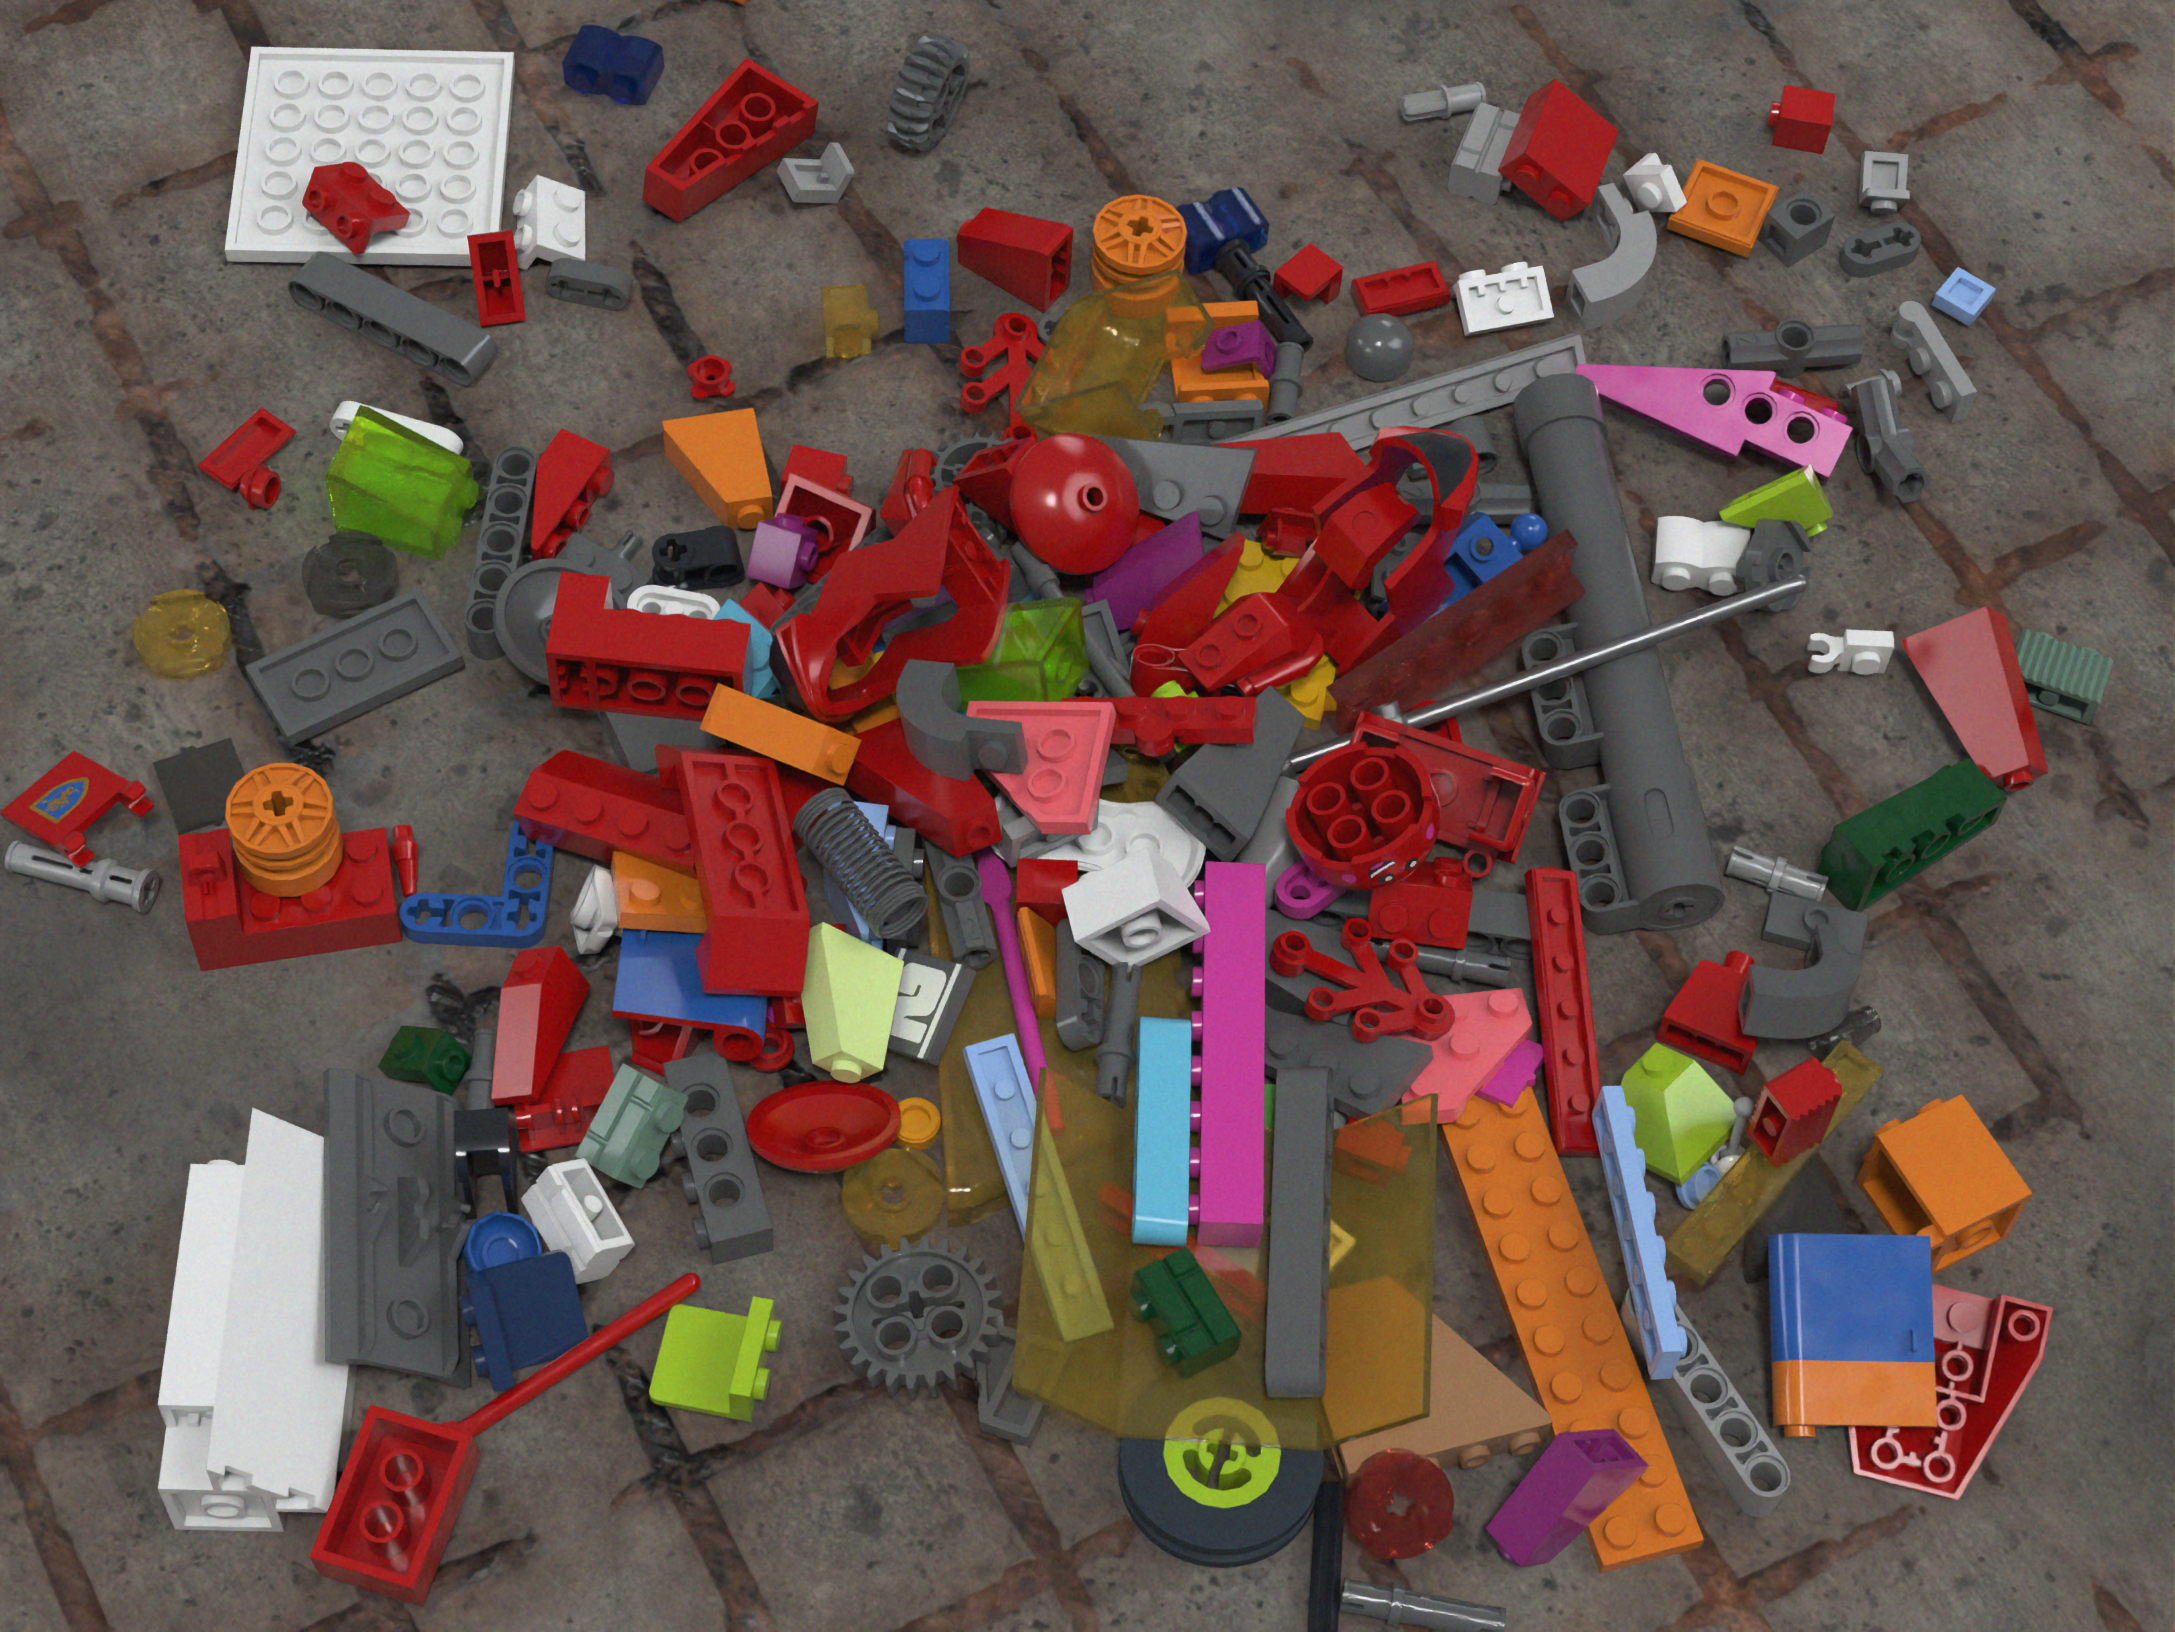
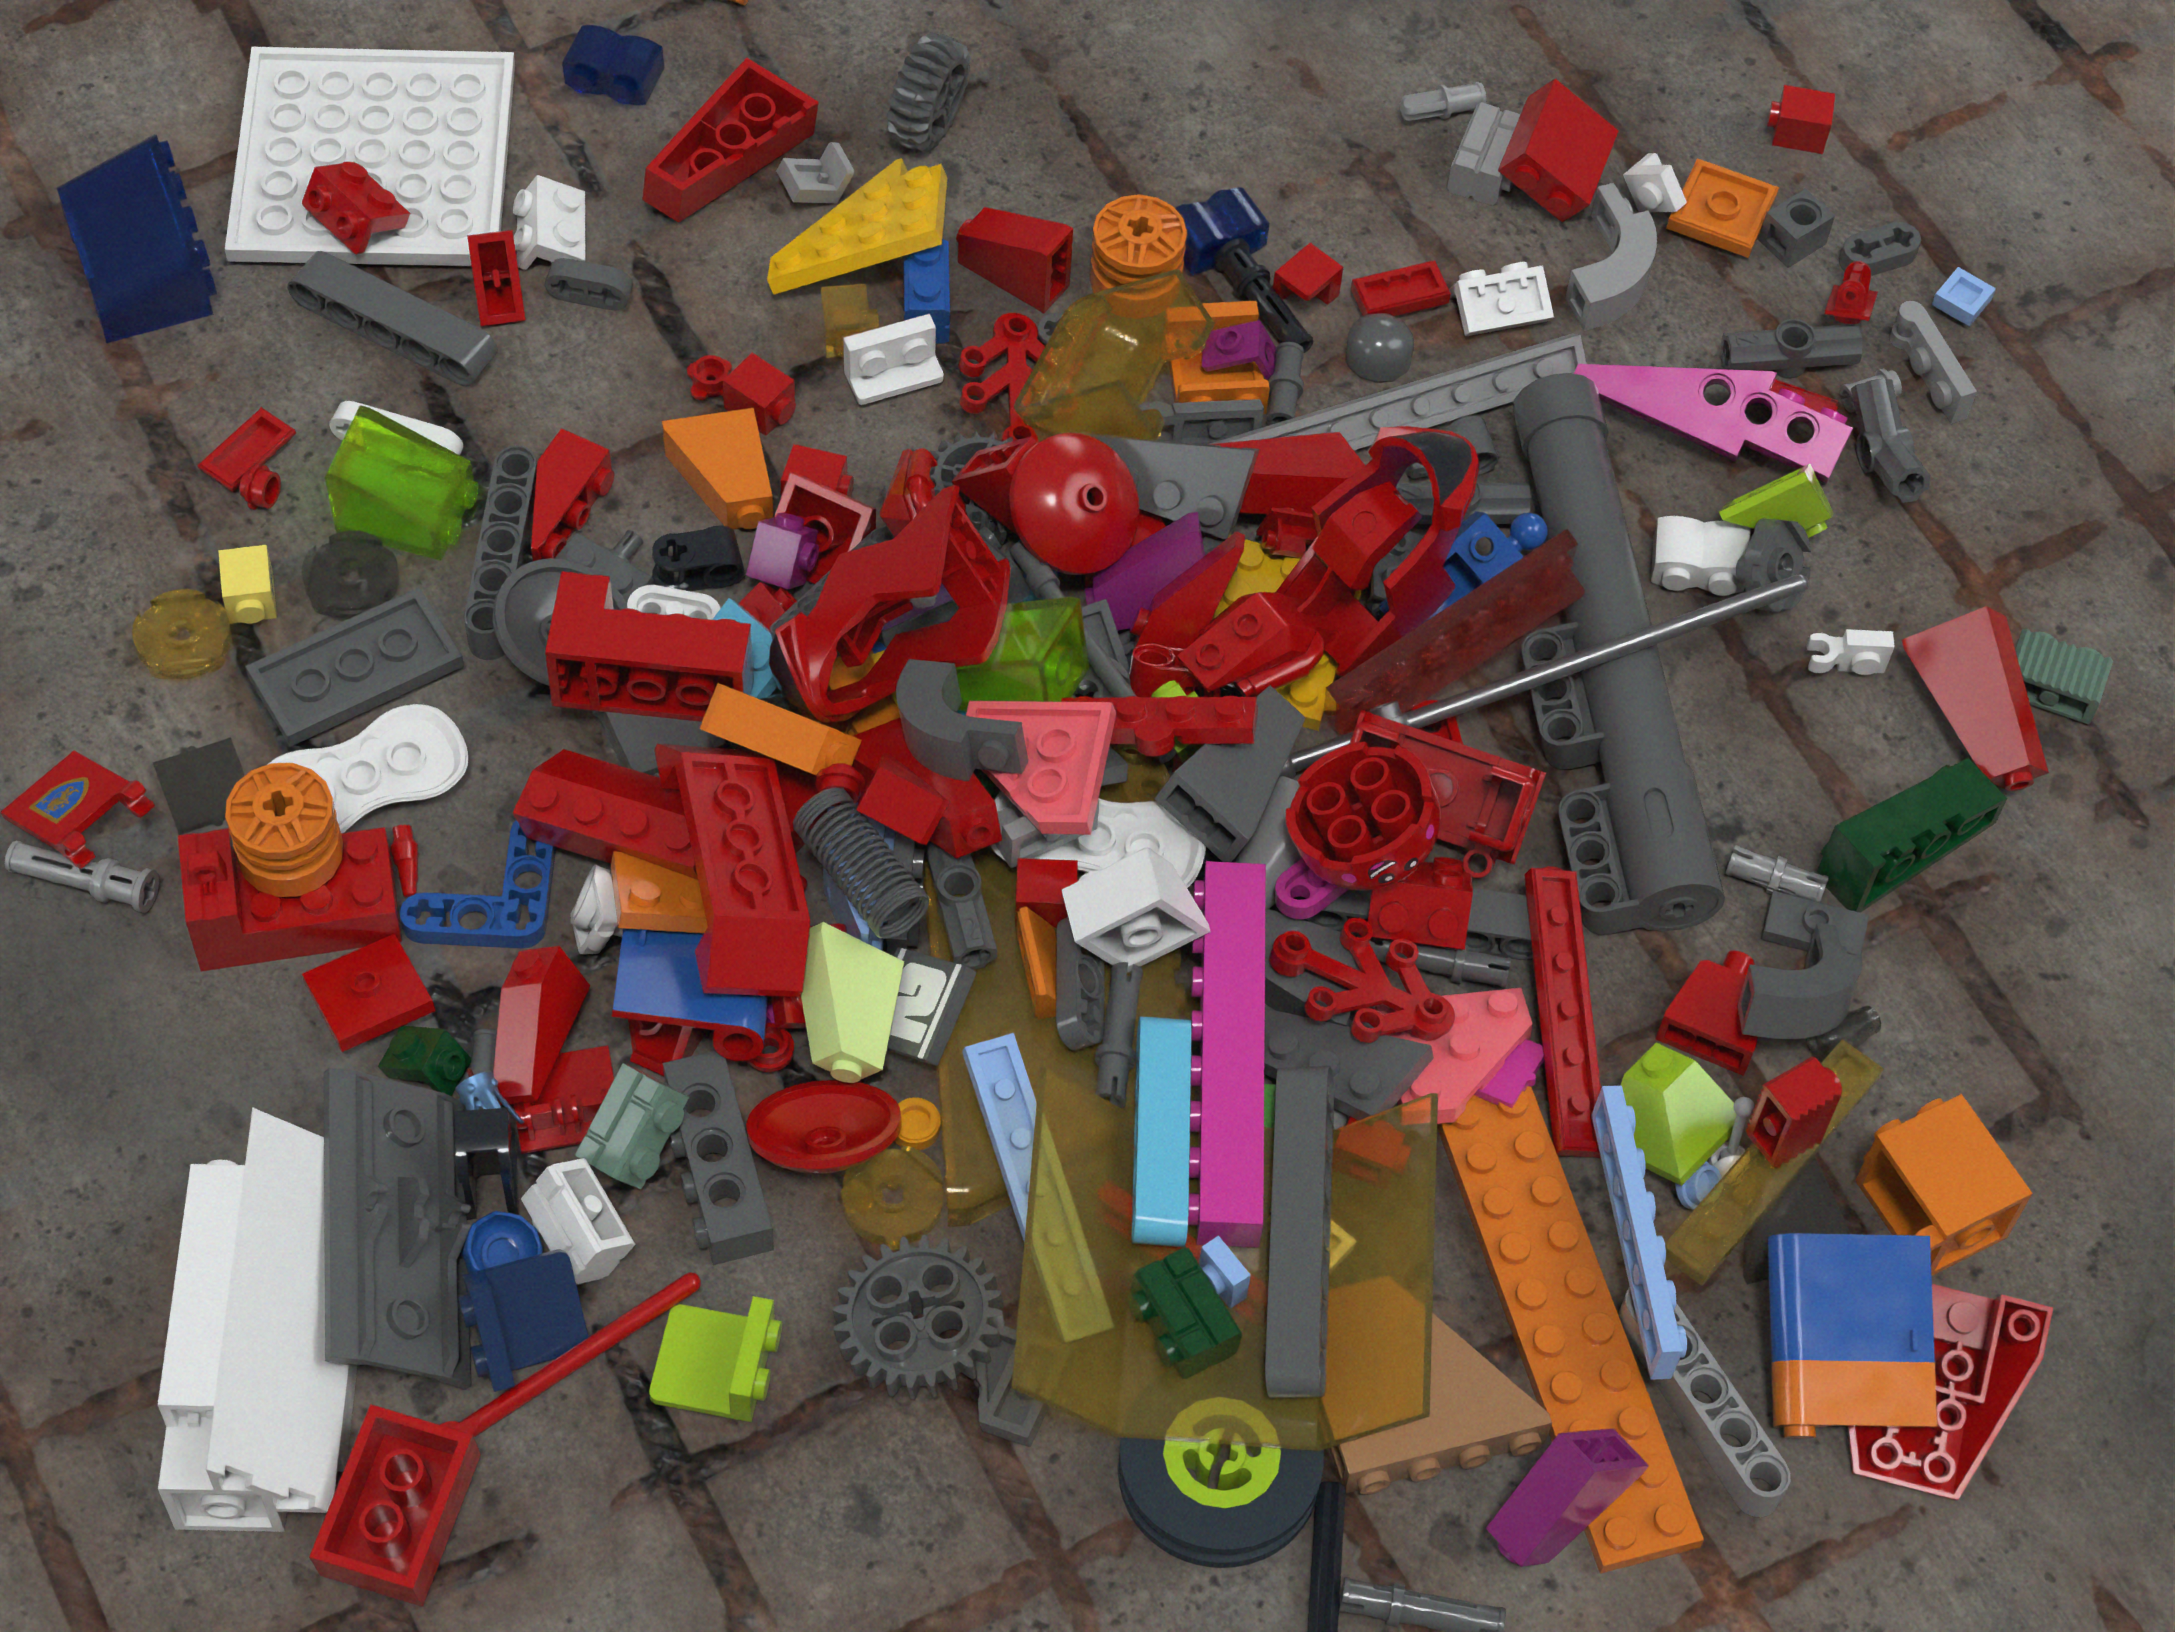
dark pink piece [977,846,1063,1139] -> none
clear red plate [1344,1448,1454,1559] -> none
light grey bracket [1858,151,1910,214] -> none
none -> clear blue windscreen [56,134,217,343]
none -> light yellow brick [218,545,277,624]
none -> white plate [267,704,468,833]
none -> red plate [302,933,436,1052]
none -> flat silver piece [456,1068,524,1133]
none -> red brick [722,352,796,436]
none -> yellow wing [767,158,948,295]
none -> red plate [815,763,866,807]
none -> white bracket [843,314,944,405]
none -> red slope [856,752,950,845]
none -> light blue plate [1199,1236,1251,1309]
none -> red hinge [1824,261,1878,324]

